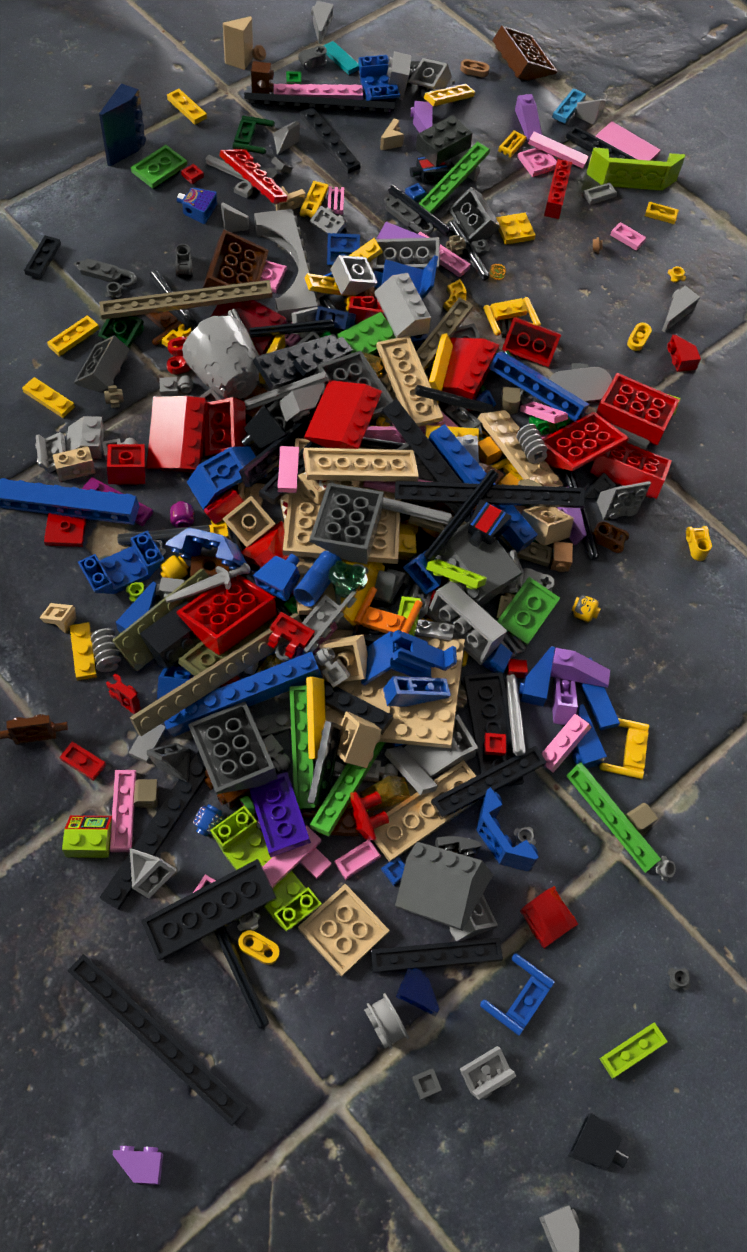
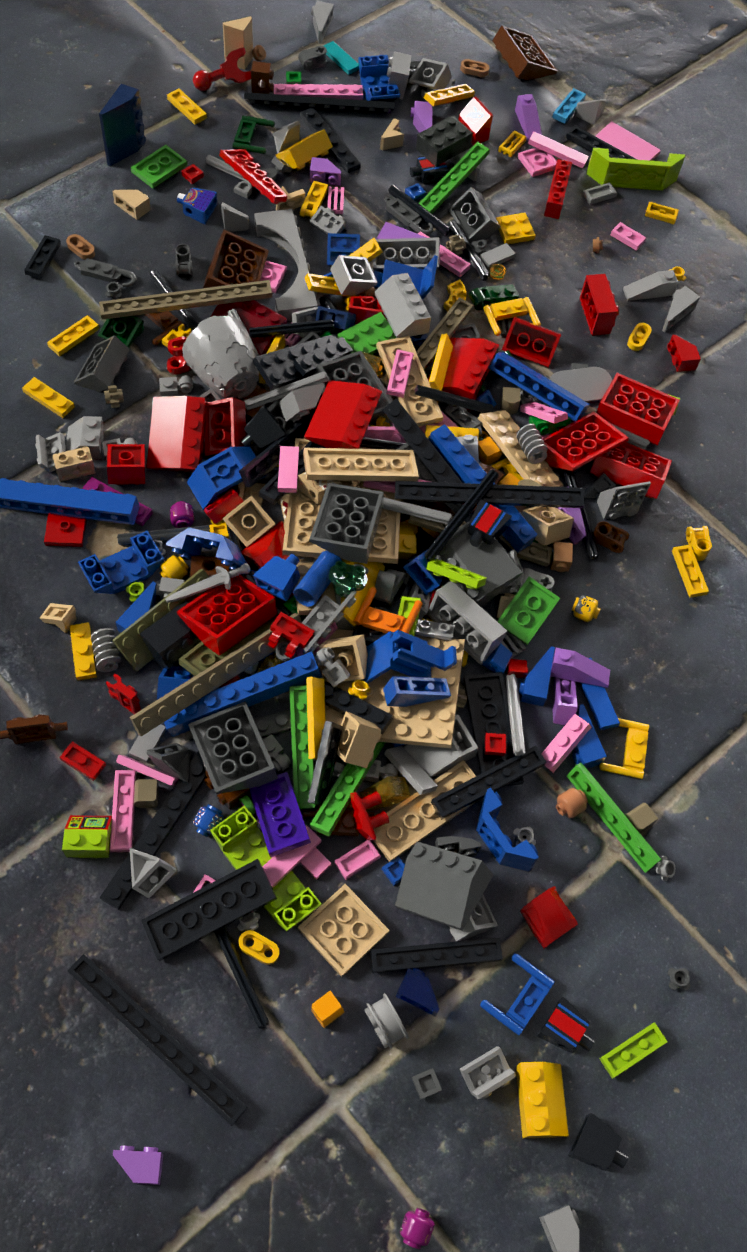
none -> medium nougat plate [66,234,95,260]
none -> tan slope [112,190,151,220]
none -> bright pink tile [116,755,179,786]
none -> red piece [193,47,251,91]
none -> yellow slope [276,129,333,170]
none -> medium lavender slope [310,157,341,186]
none -> light orange piece [311,990,344,1028]
none -> yellow plate [348,680,370,699]
none -> bright pink tile [386,349,414,398]
none -> magenta head [400,1208,435,1249]
none -> slope [458,97,493,145]
none -> dark green plate [469,284,519,310]
none -> light grey tile [480,243,516,269]
none -> yellow slope [516,1062,569,1139]
none -> torso [537,997,595,1052]
none -> nougat head [556,788,588,818]
none -> red brick [580,274,619,336]
none -> light grey slope [623,270,678,301]
none -> yellow plate [672,544,709,598]

